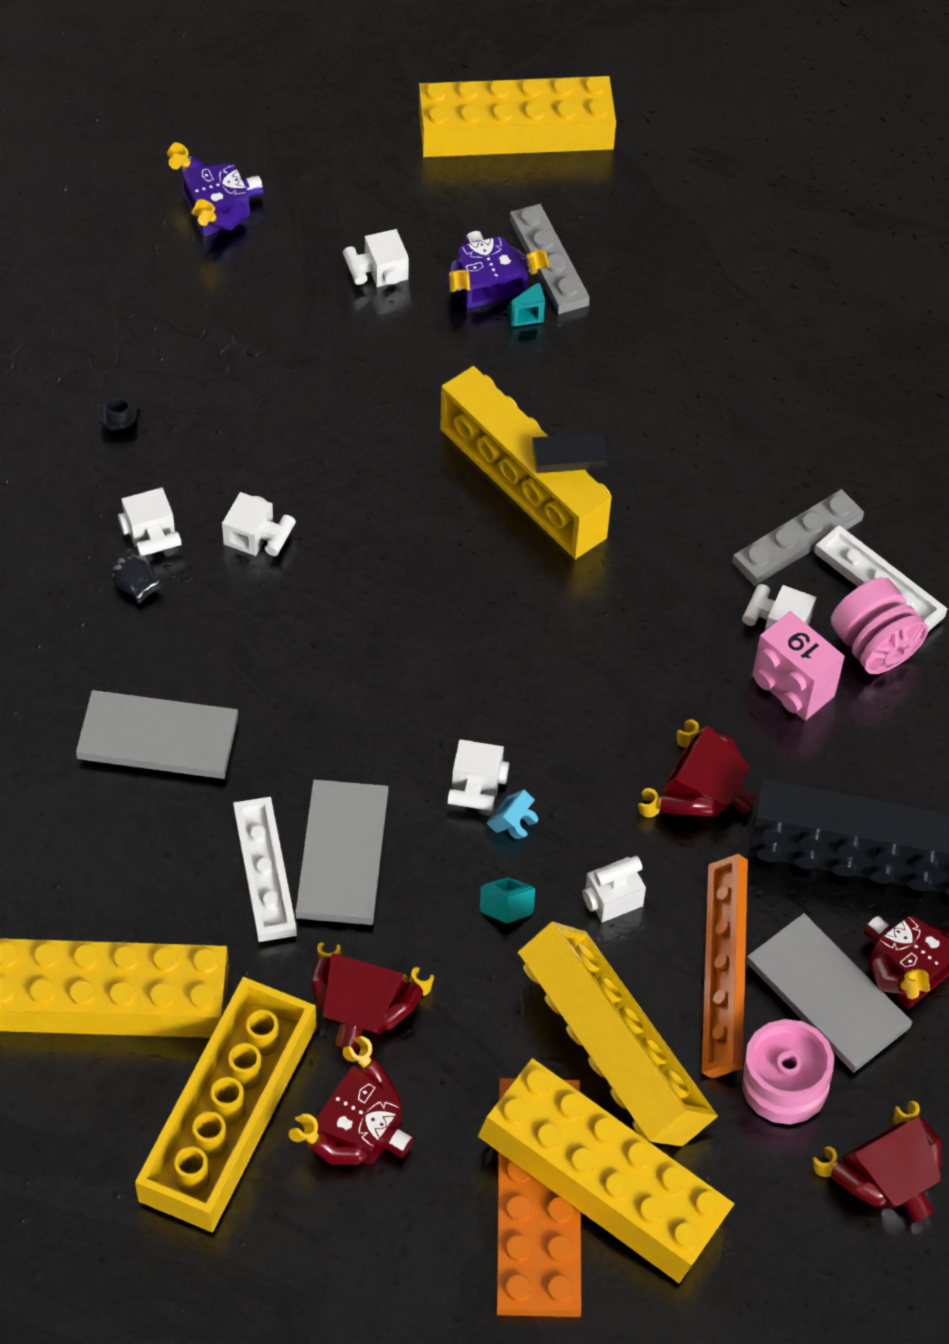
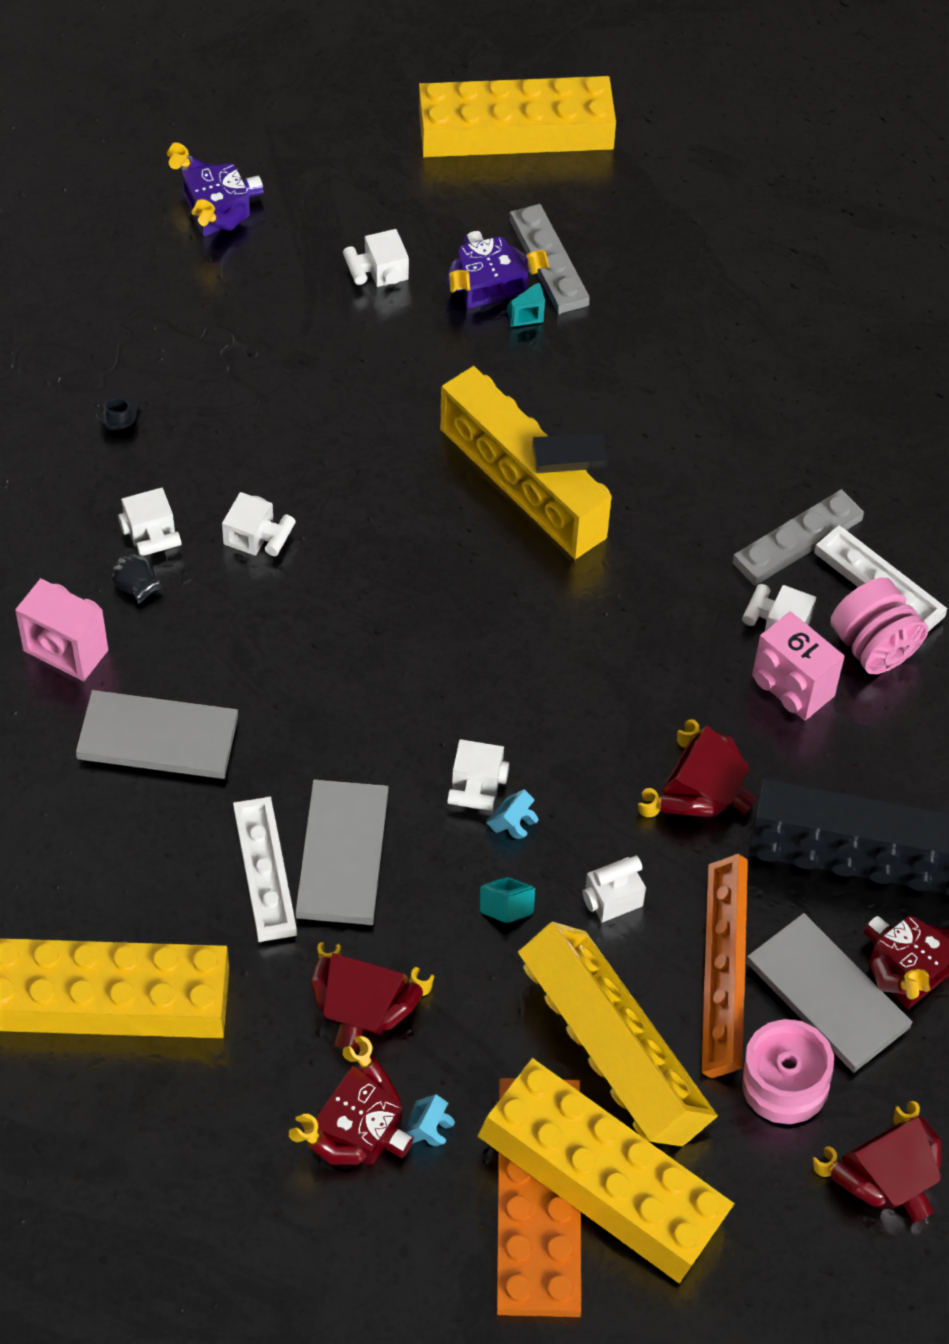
yellow brick [135,977,317,1233] -> none
none -> bright pink brick [15,578,108,681]
none -> medium azure tile [402,1094,455,1146]

